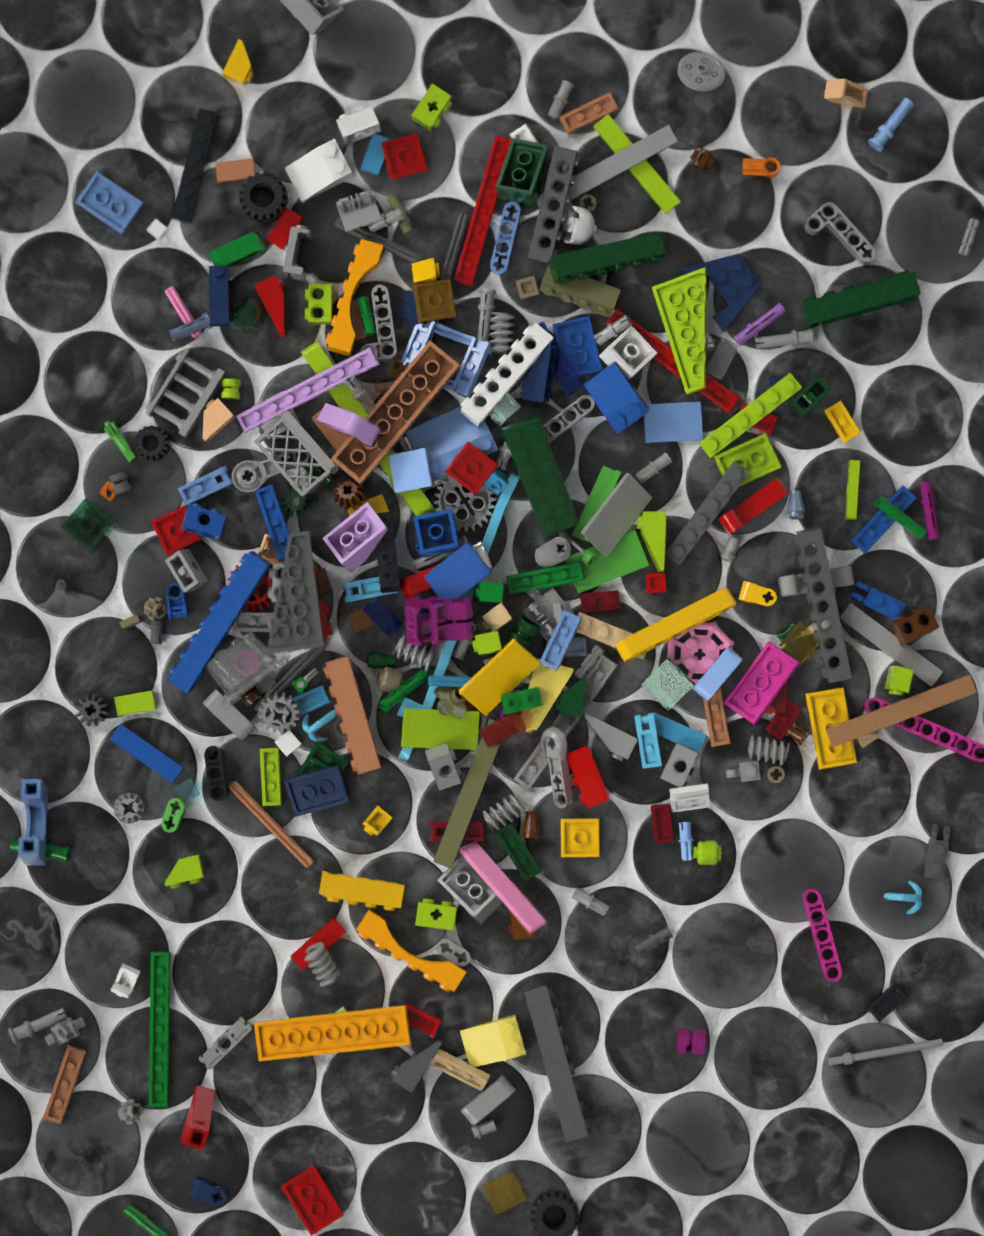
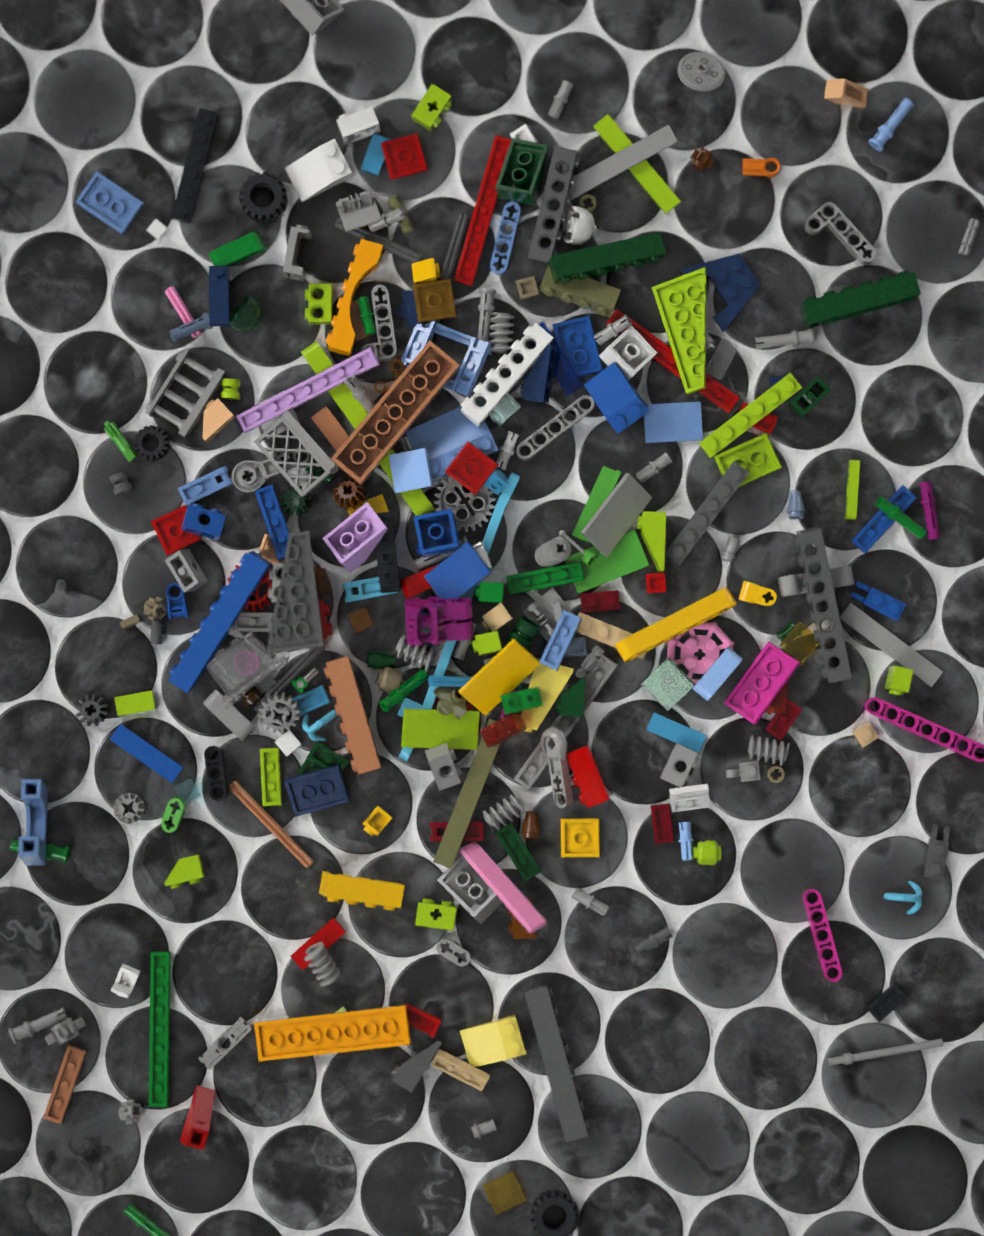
clear green brick [61,498,118,553] -> none
orange sticker [99,481,115,501] -> none
dark blue piece [189,1177,229,1206] -> none
nougat tile [215,158,255,183] -> none
yellow slope [222,39,254,87] -> none
red slope [255,275,286,339] -> none
red tile [266,208,303,251] -> none
red plate [281,1165,345,1236] -> none
lavender beam [317,403,381,446] -> none
light orange arch [356,909,467,992] -> none
clear blue tile [362,596,402,637] -> none
light grey beam [460,1075,516,1126] -> none
dark green brick [500,415,580,538] -> none
nougat tile [559,92,619,135] -> none
light grey slope [584,713,638,761] -> none
medium azure plate [635,713,662,769] -> none
magenta wheel [676,1028,706,1056] -> none
nougat tile [702,687,731,747] -> none
red beam [718,477,790,535] -> none
medium lavender pin [733,303,786,347] -> none
reddish brown bush [785,721,810,746] -> none
yellow tile [805,687,857,770] -> none
yellow plate [824,401,861,444] -> none
medium nougat tile [825,675,977,747] -> none
reddish brown brick [891,607,939,647] -> none

